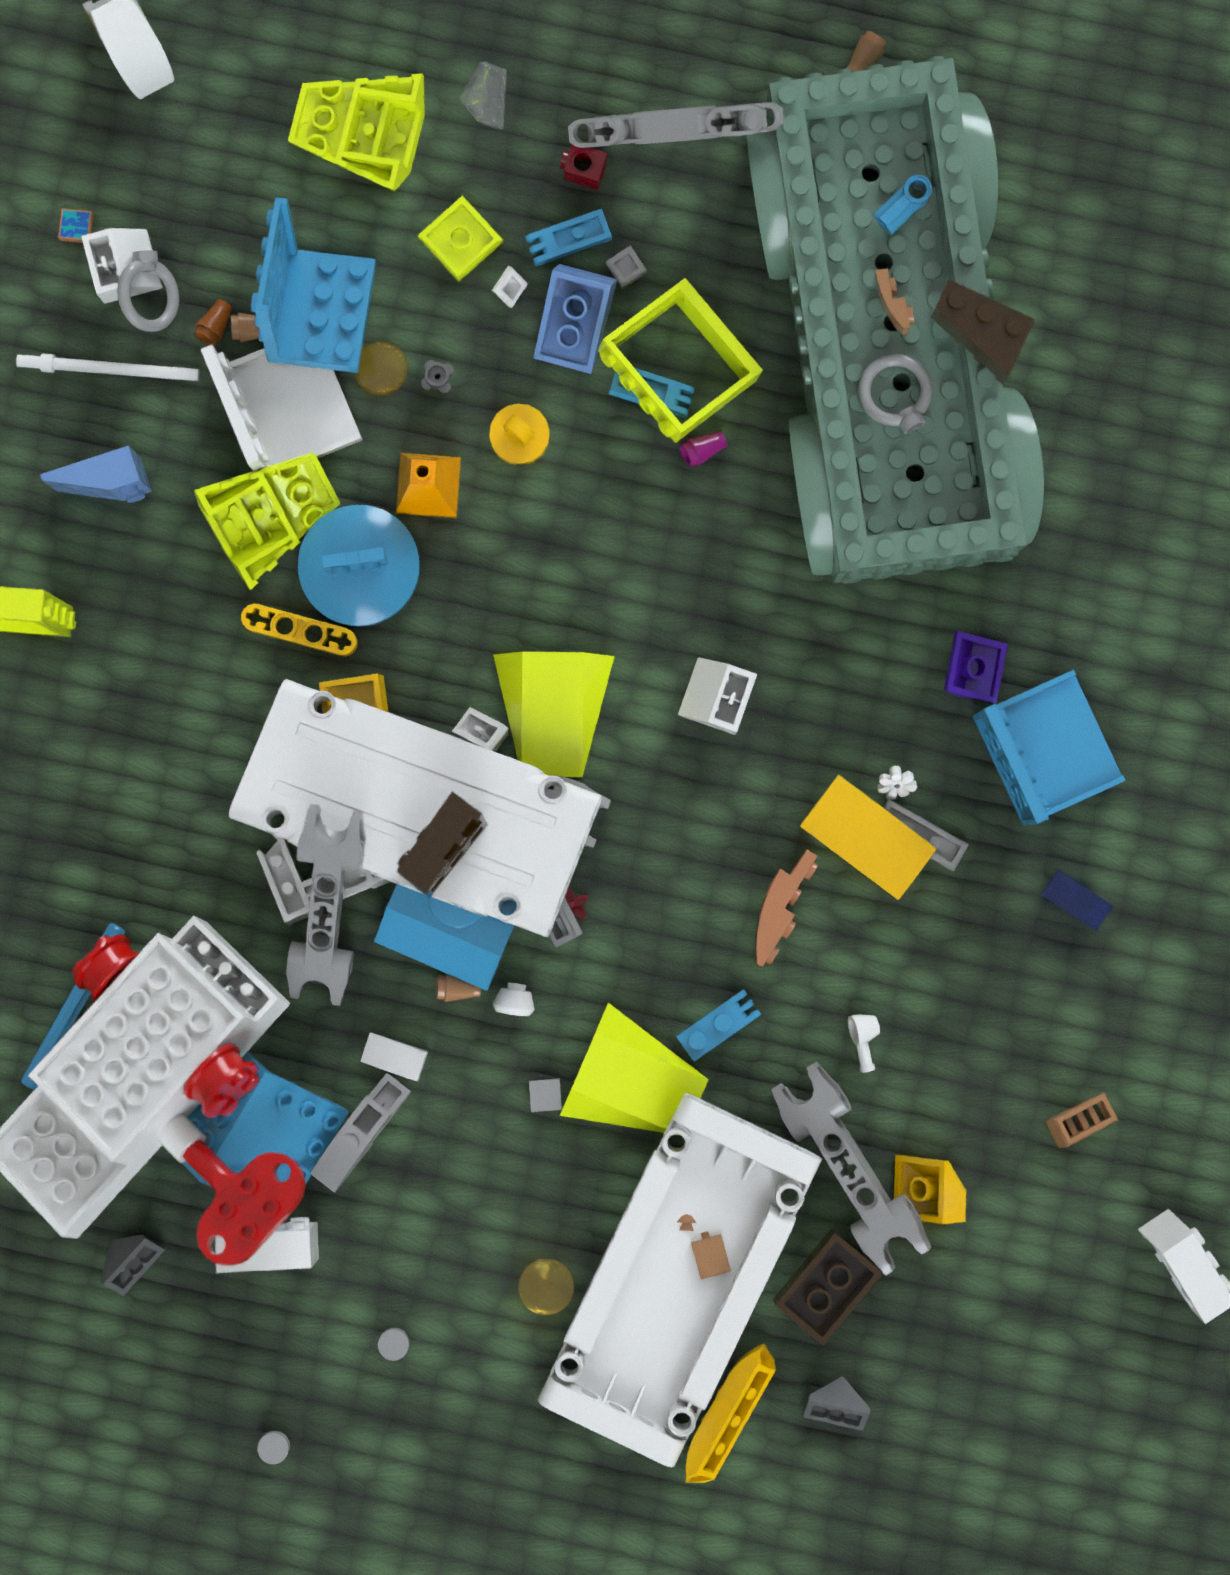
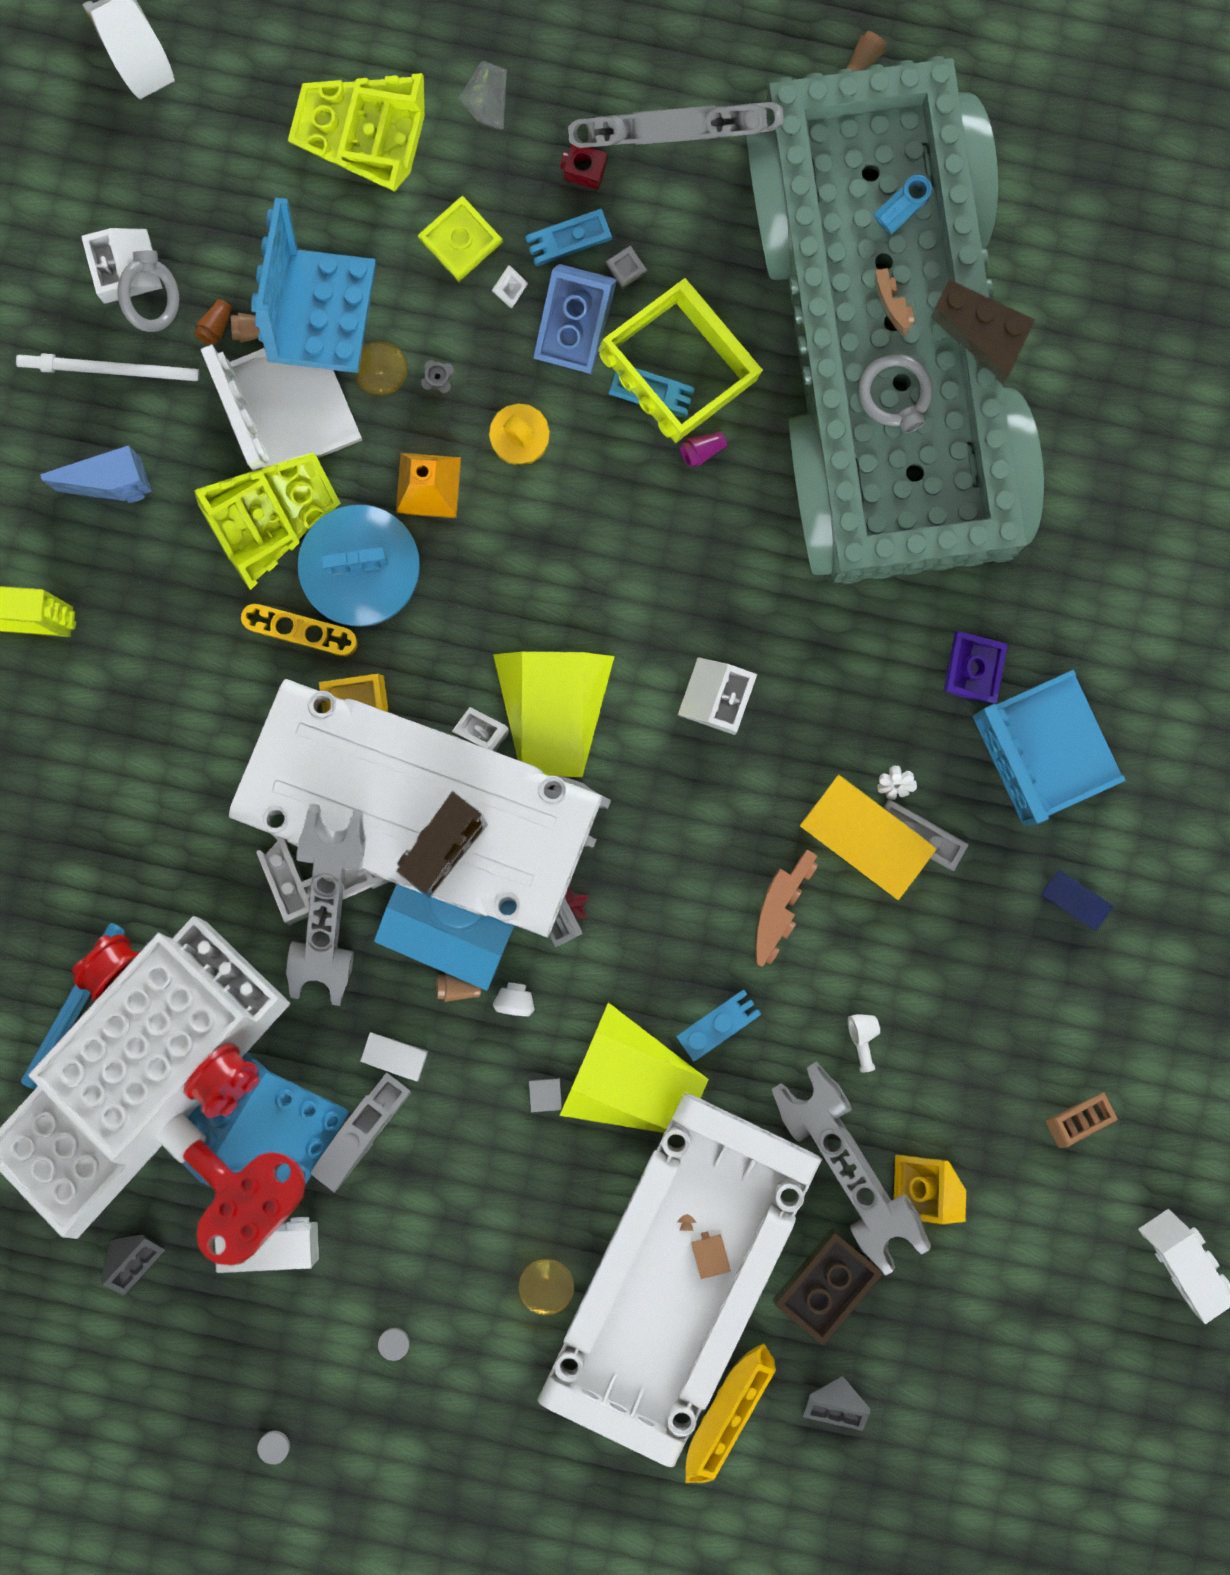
tile [58,208,94,243] -> none

